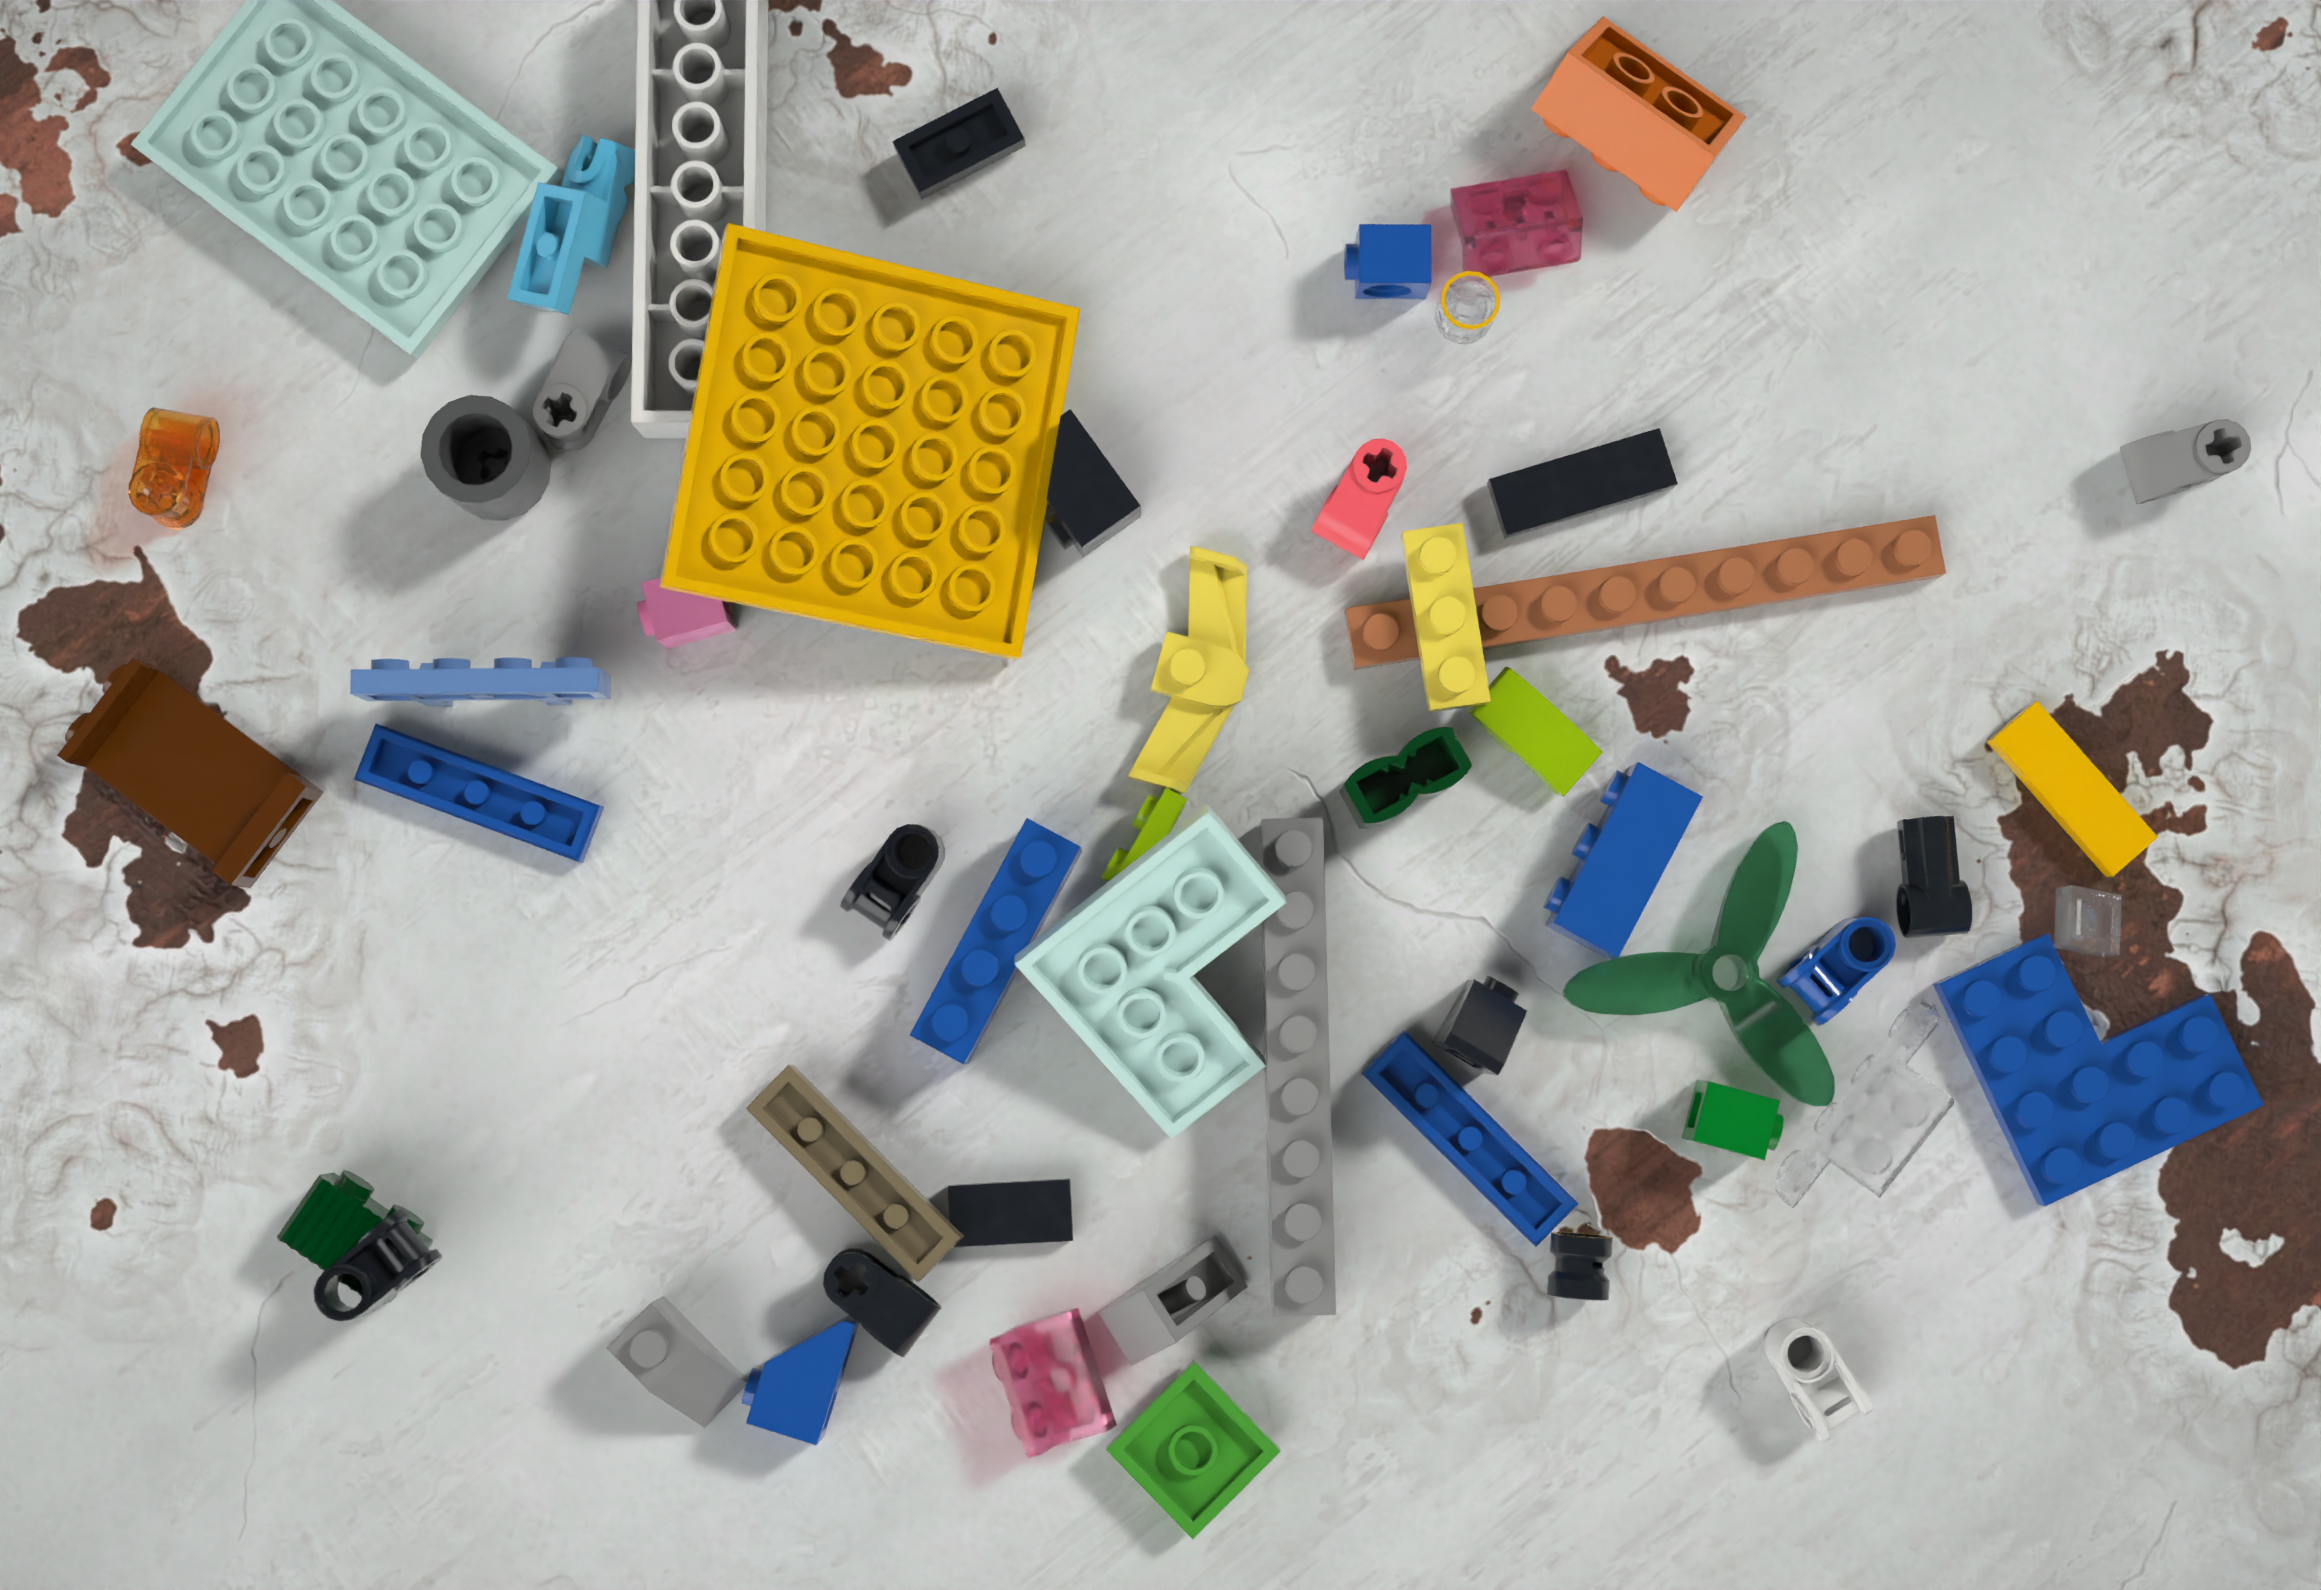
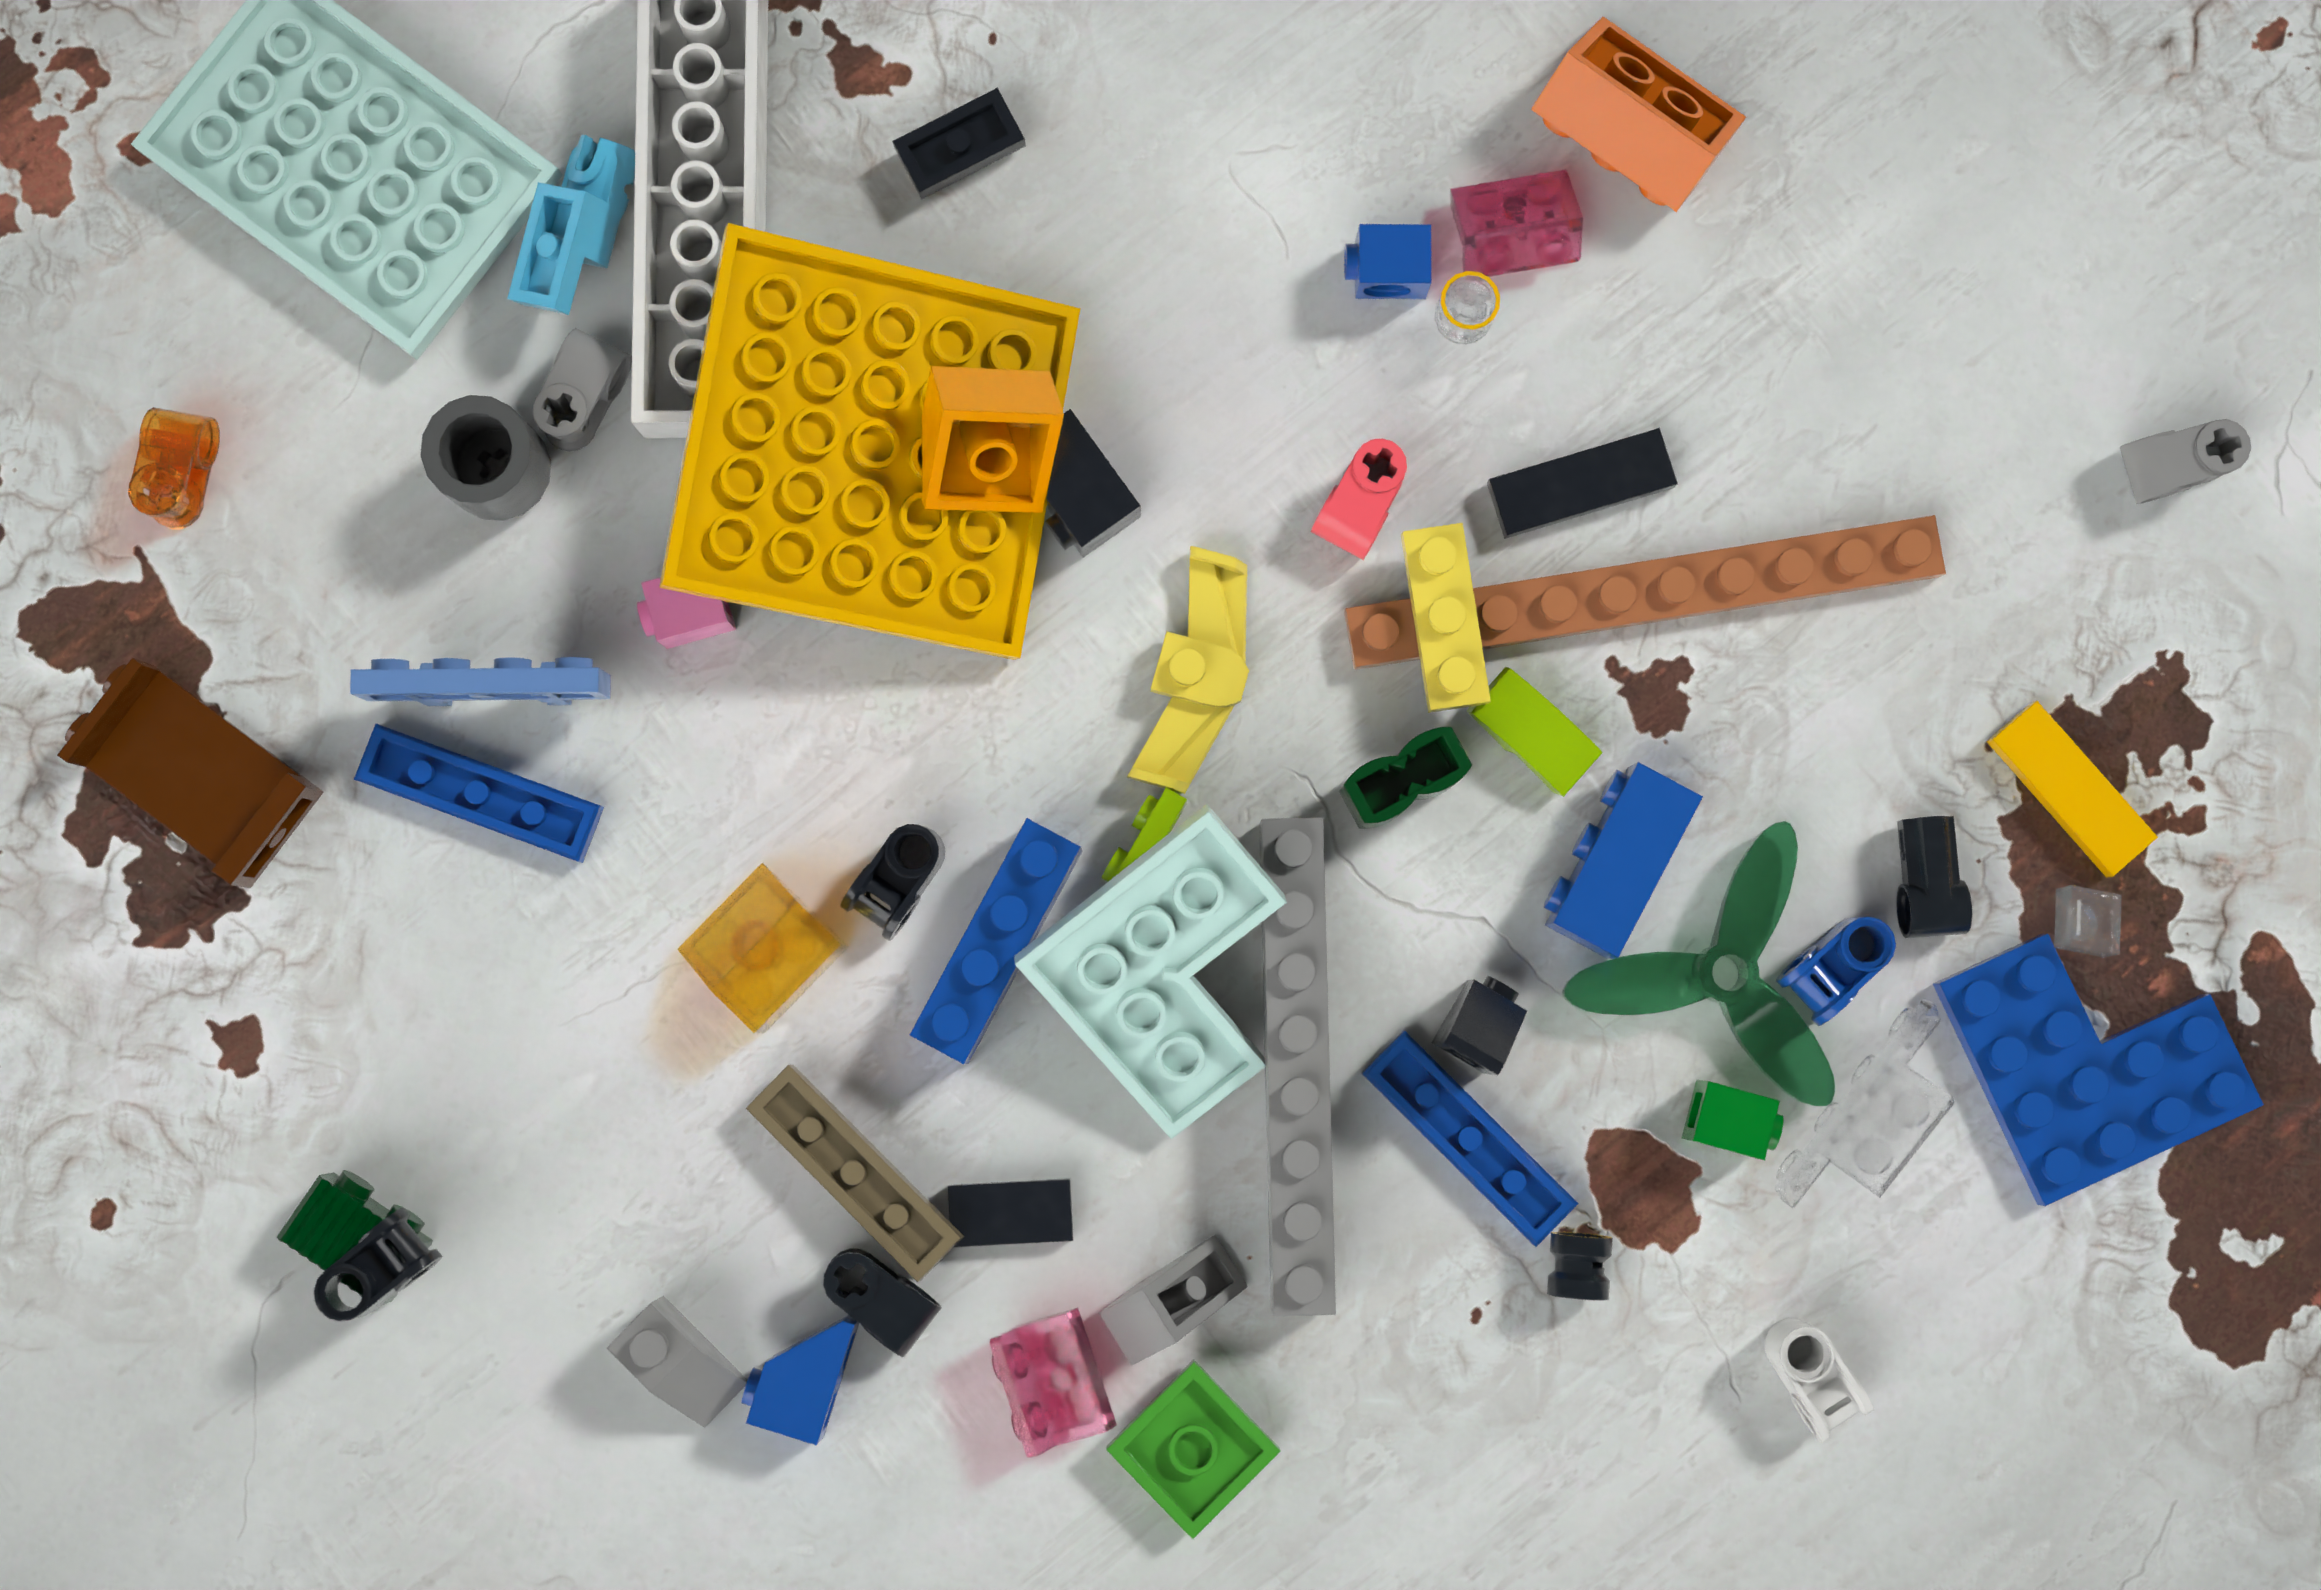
none -> clear yellow slope [677,863,849,1033]
none -> light orange slope [922,366,1064,513]

